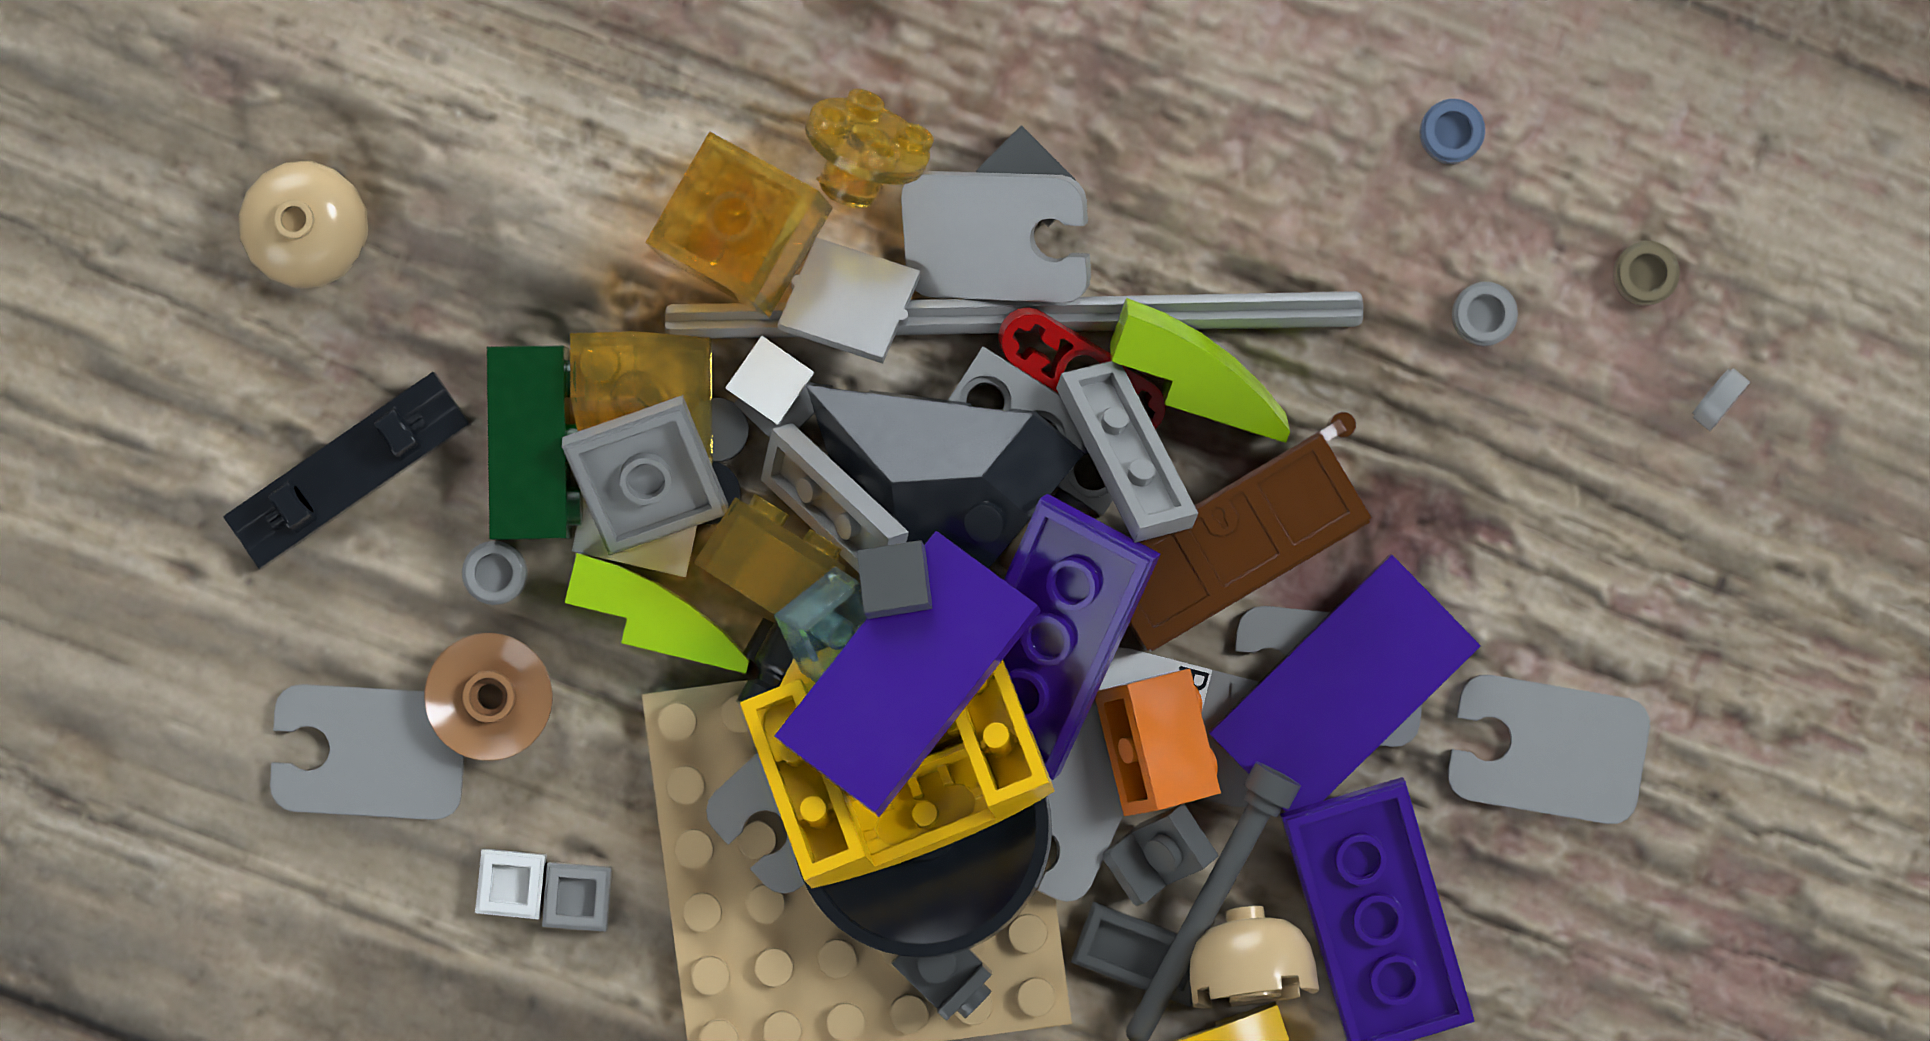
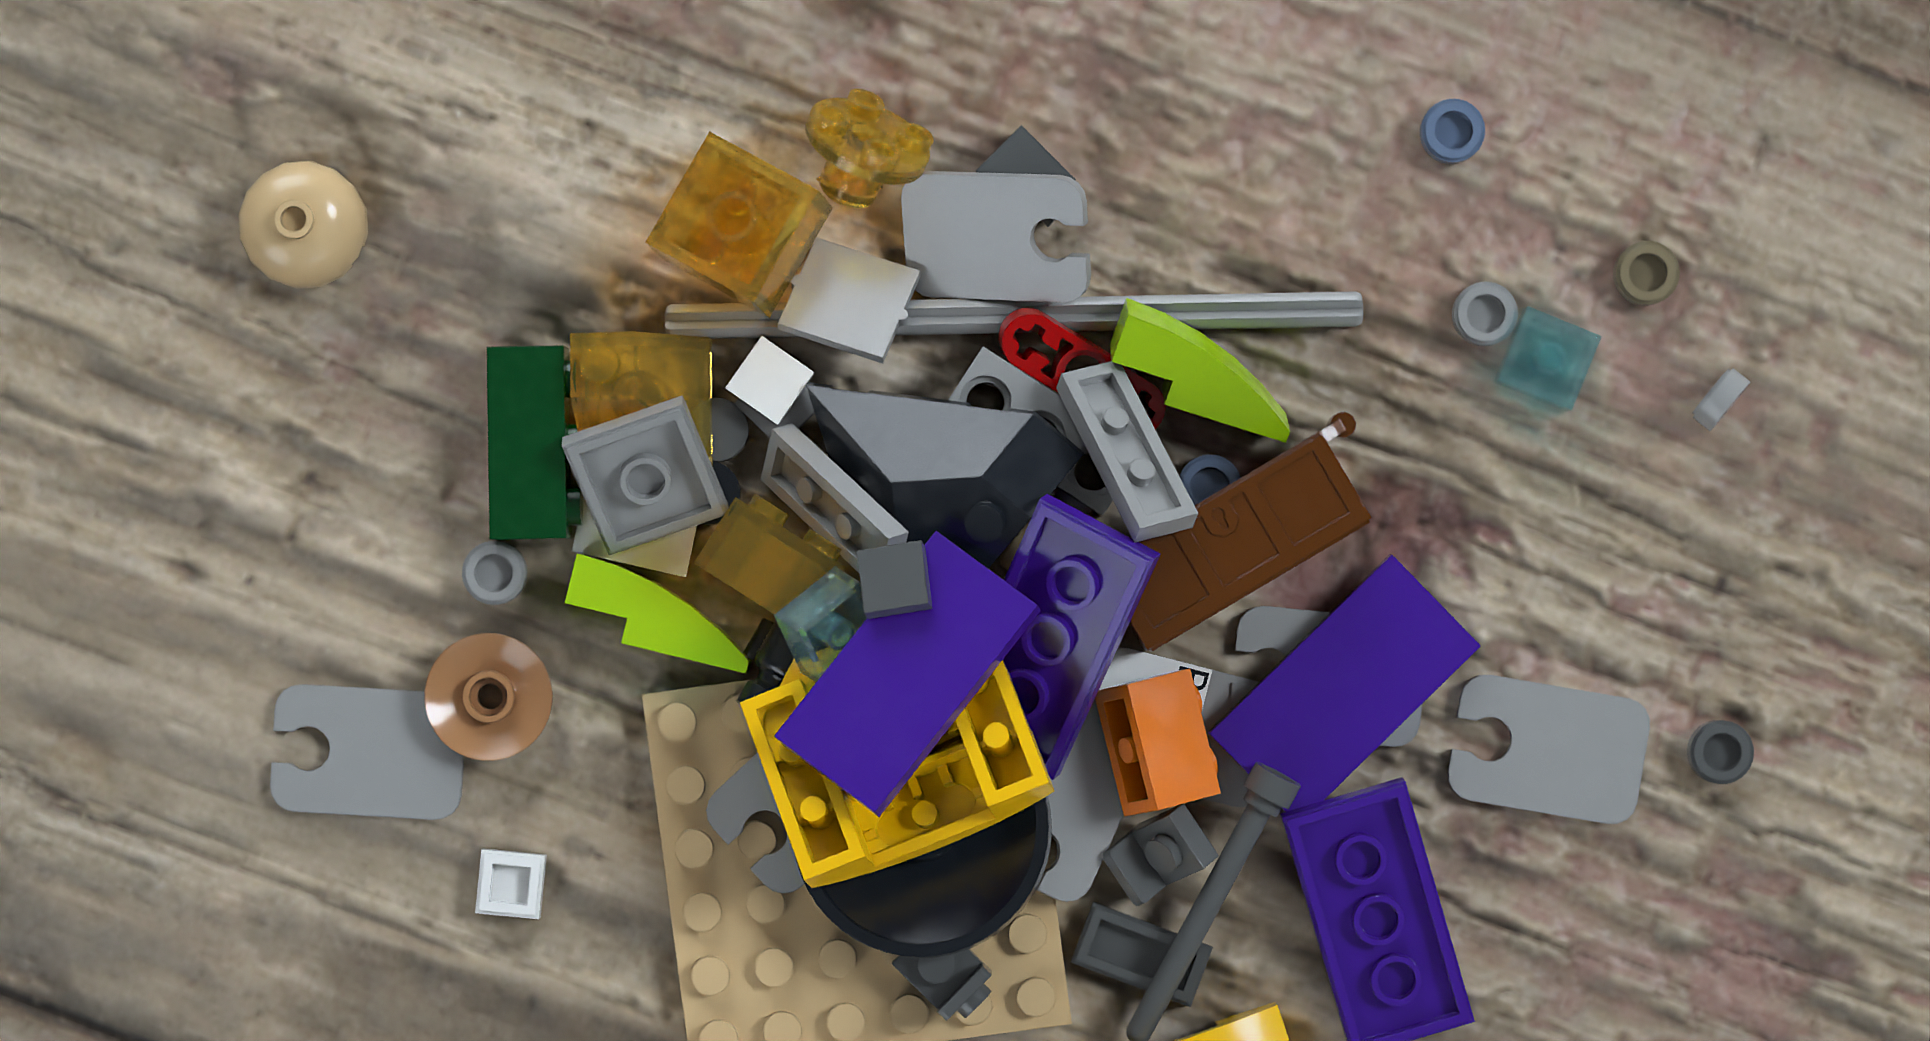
black hinge [223,372,471,569] -> none
light grey tile [542,862,612,932] -> none
tan cylinder [1190,906,1319,1008] -> none
none -> sand blue tile [1179,455,1241,505]
none -> clear light blue piece [1494,306,1602,412]
none -> dark grey tile [1687,720,1754,784]

